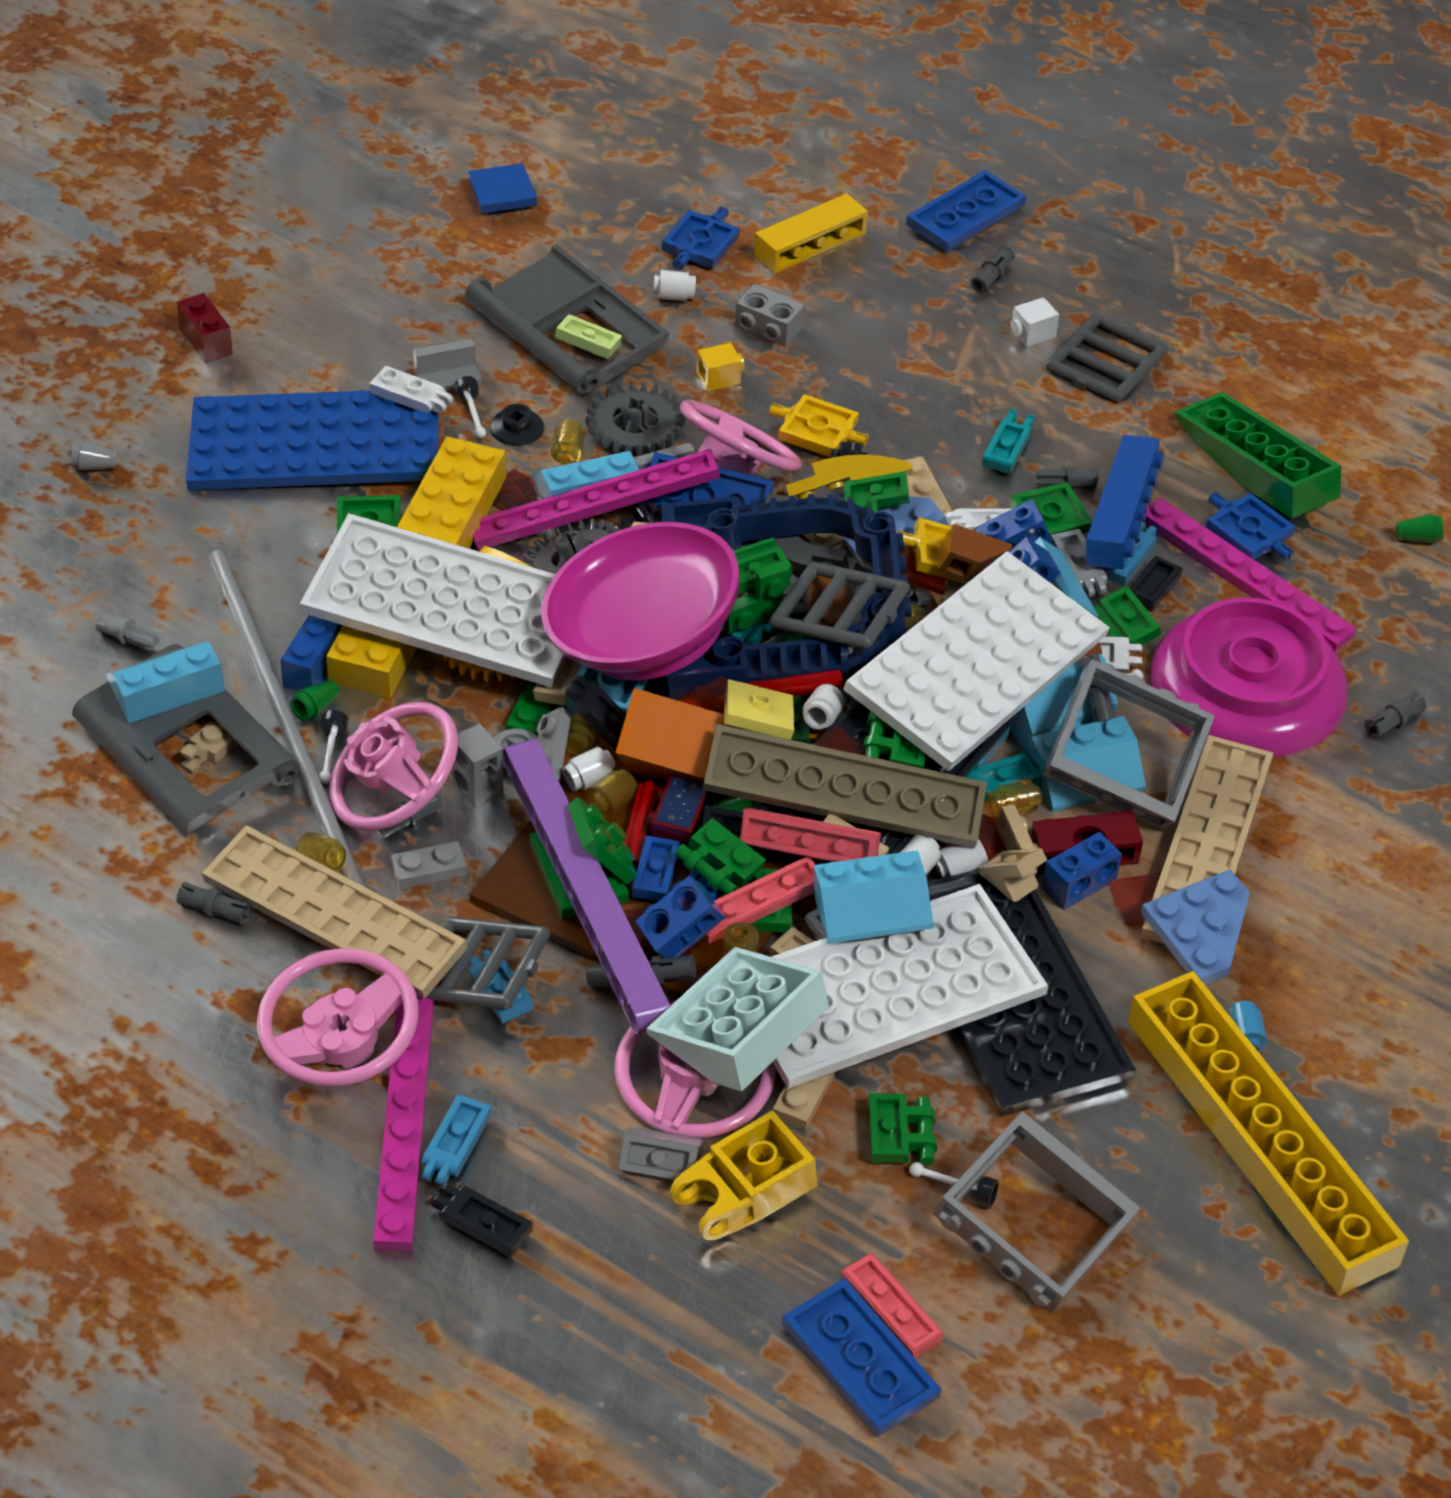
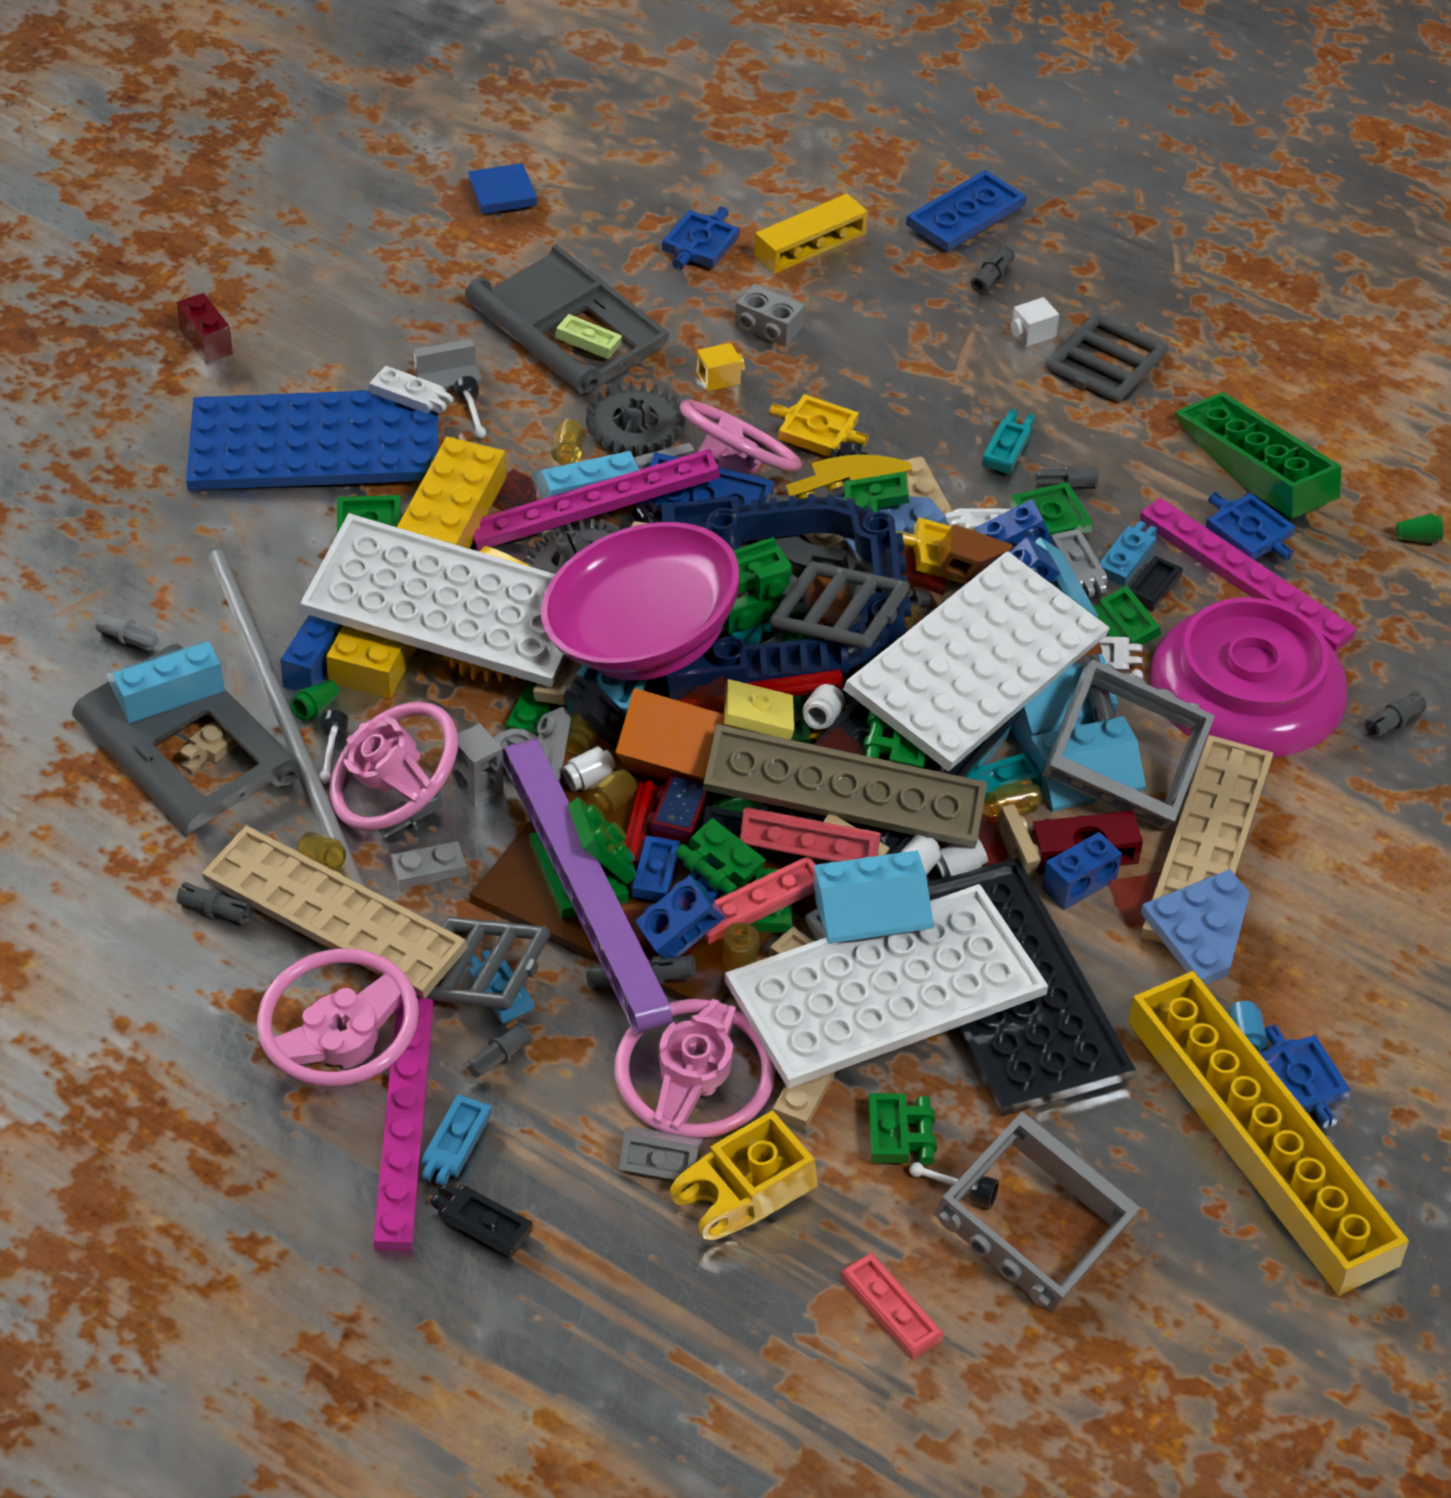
light grey cone [70,440,117,471] -> none
black piece [490,403,545,446] -> none
light aqua slope [646,947,829,1091] -> none
white brick [653,270,696,302] -> none
blue plate [782,1278,941,1437] -> none
tan slope [977,848,1047,902] -> none
blue brick [1086,434,1164,570] -> none
none -> dark grey axle [466,1023,532,1078]
none -> blue plate [1259,1024,1351,1128]

